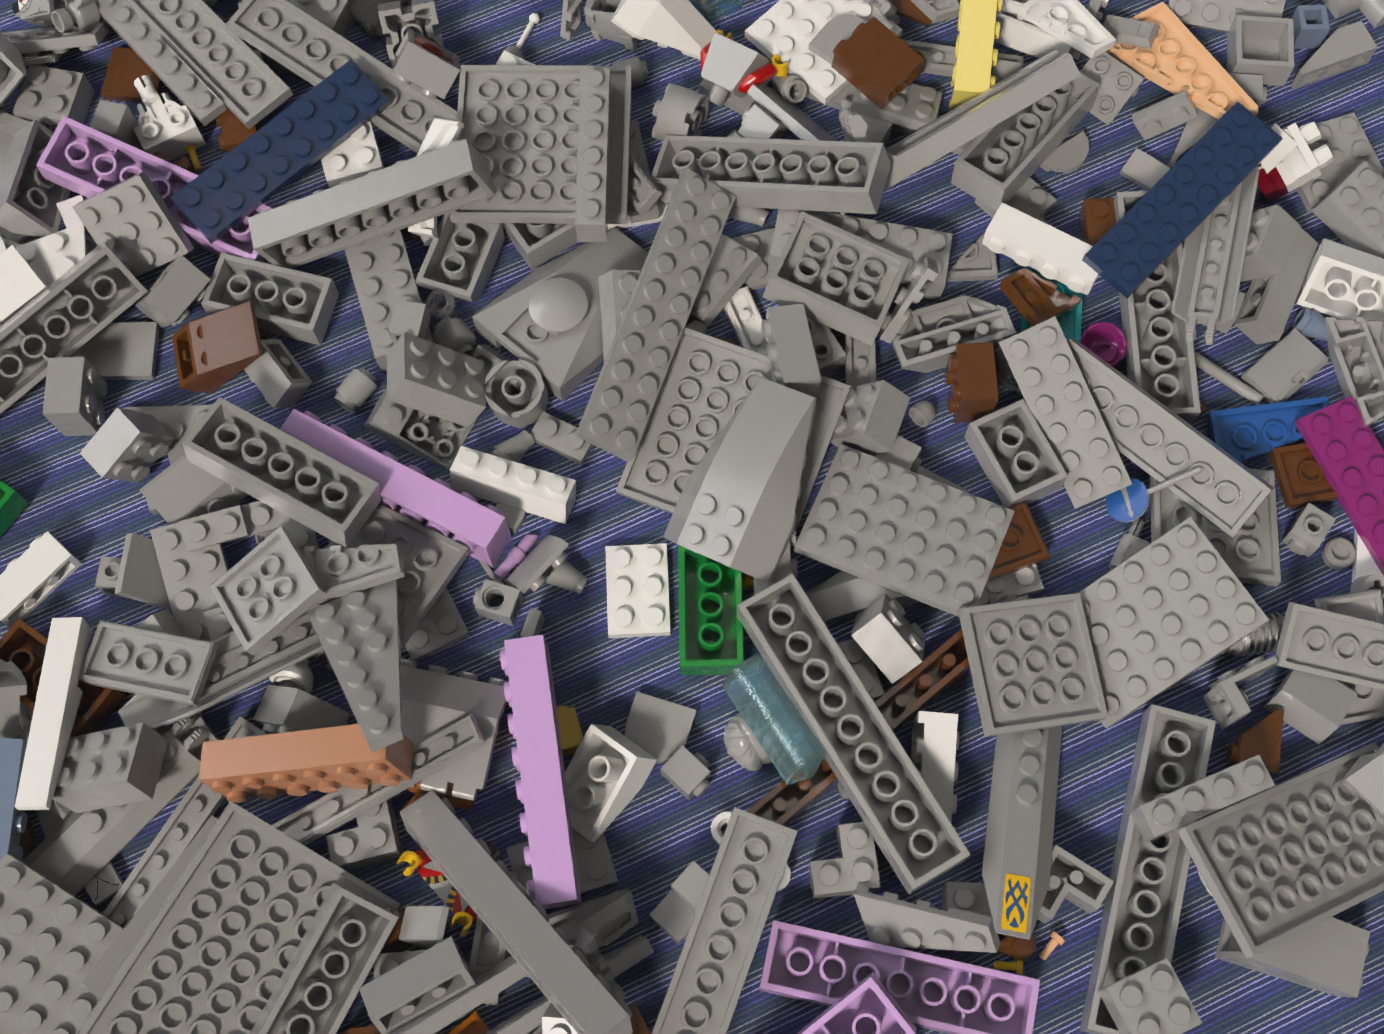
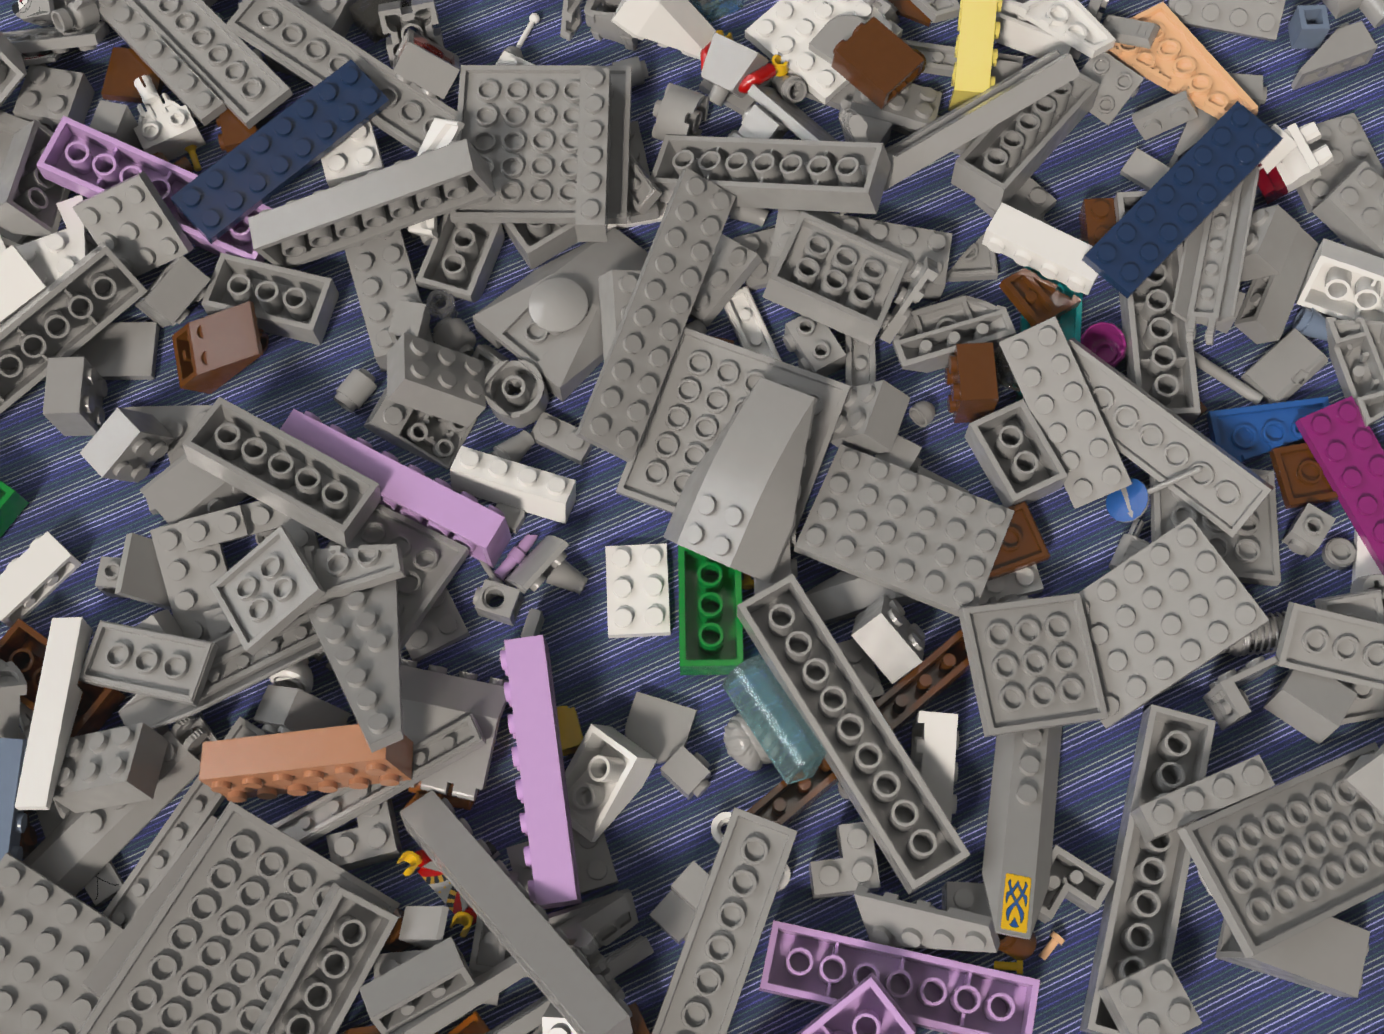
light grey brick [244,339,312,408] -> none
light grey brick [761,304,821,396] -> none
light grey tile [1040,131,1089,174] -> none
light grey piece [1227,15,1294,86] -> none
reddish brown slope [1227,709,1284,778] -> none

